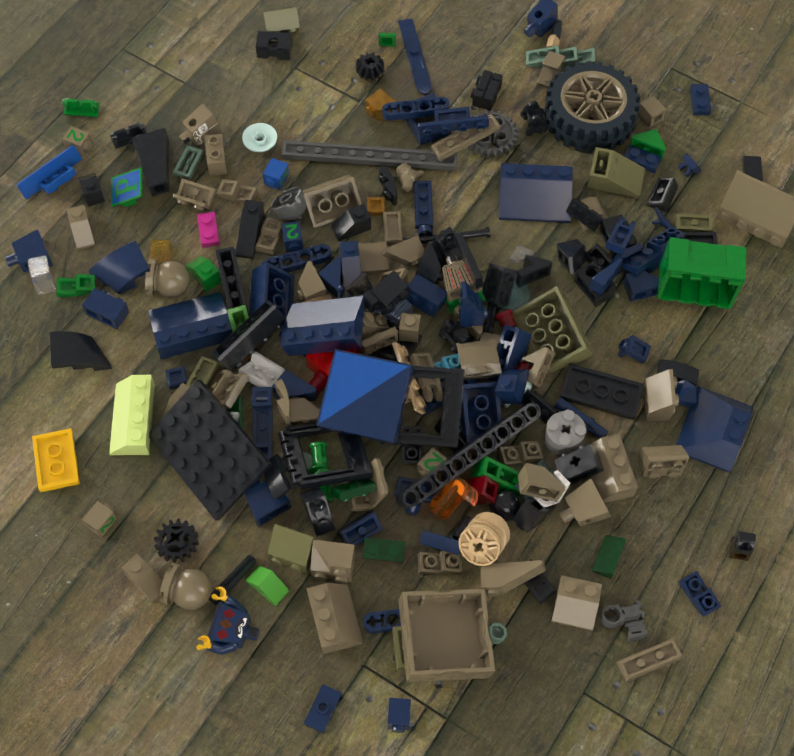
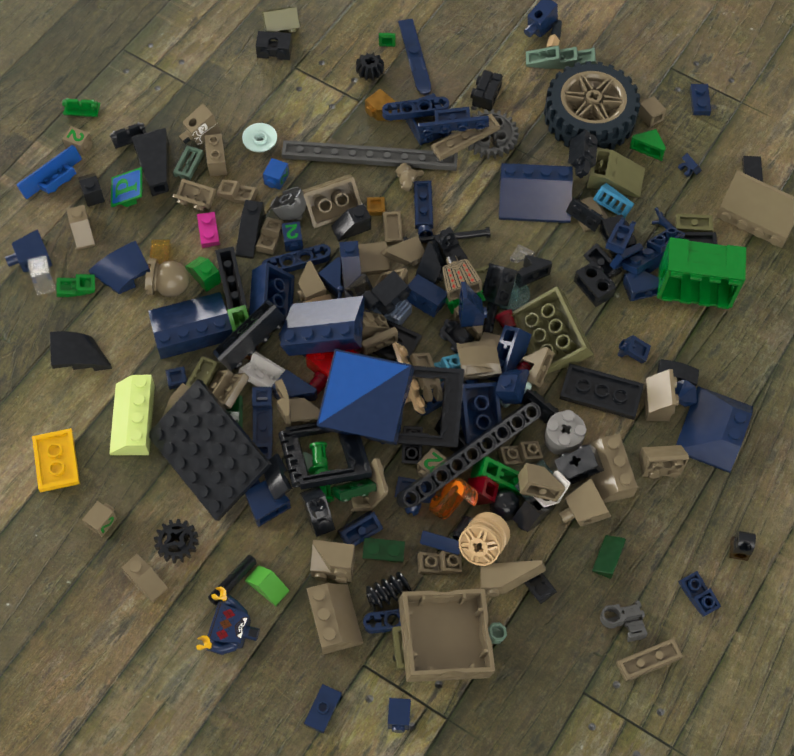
dark blue brick [82,288,129,330] -> none
dark tan tile [159,562,212,610] -> none
olive slope [267,524,314,573] -> none
black slope [378,165,397,206] -> none
dark tan brick [399,313,421,343] -> none
black tile [455,233,483,289] -> none
black piece [520,101,548,136] -> none
dark tan slope [537,51,566,87] -> none
dark tan slope [551,575,602,631] -> none
dark blue pin [554,397,609,439] -> none
black slope [557,239,587,274] -> none
dark blue slope [589,258,623,295] -> none
dark blue plate [624,145,662,174] -> none
black slope [647,178,678,212] -> none
none -> black piece [366,572,412,612]
none -> black hinge [568,130,598,179]
none -> dark azure slope [593,183,634,218]

